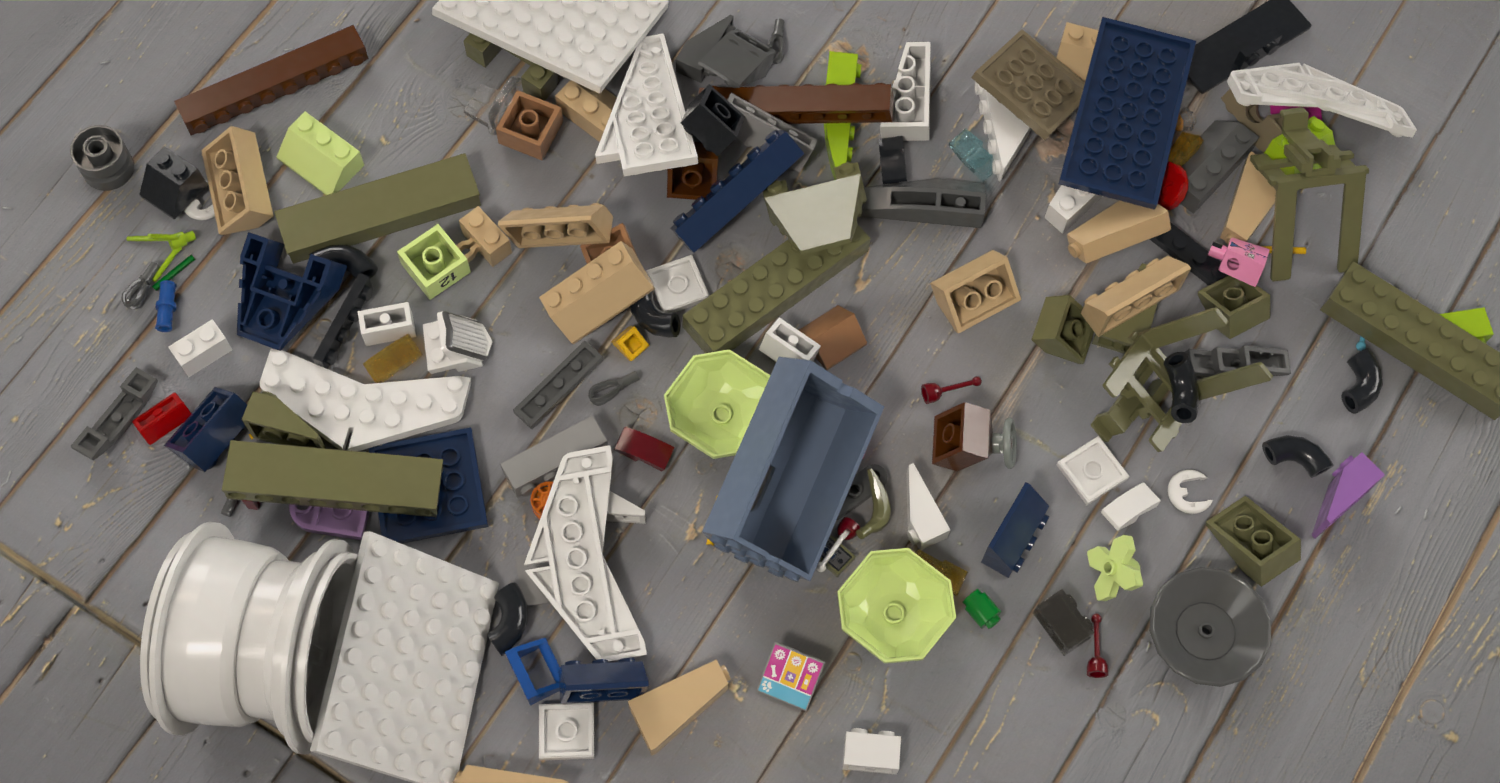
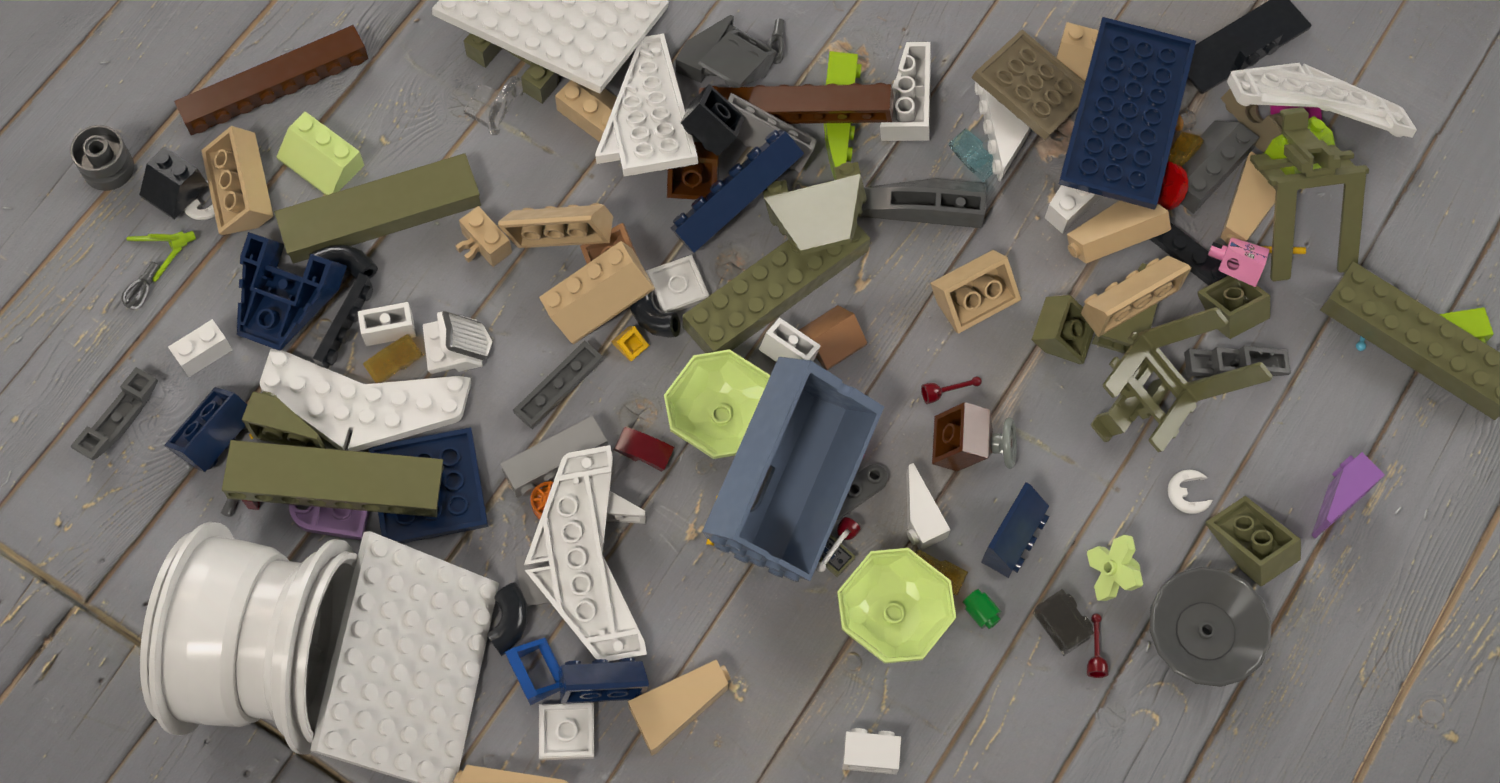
red slope [132,392,192,445] -> none
green piece [152,255,196,291] -> none
blue pin [155,280,177,332] -> none
yellowish green brick [397,224,471,300] -> none
medium nougat brick [496,90,563,161] -> none
dark grey piece [588,371,640,406] -> none
piece [757,641,825,711] -> none
olive piece [856,468,891,539] -> none
black slope [879,136,907,184] -> none
white tile [1056,436,1130,506] -> none
white slope [1101,482,1161,531] -> none
black cylinder [1164,351,1199,423] -> none
black cylinder [1262,435,1334,478] -> none
black cylinder [1341,348,1383,414] -> none

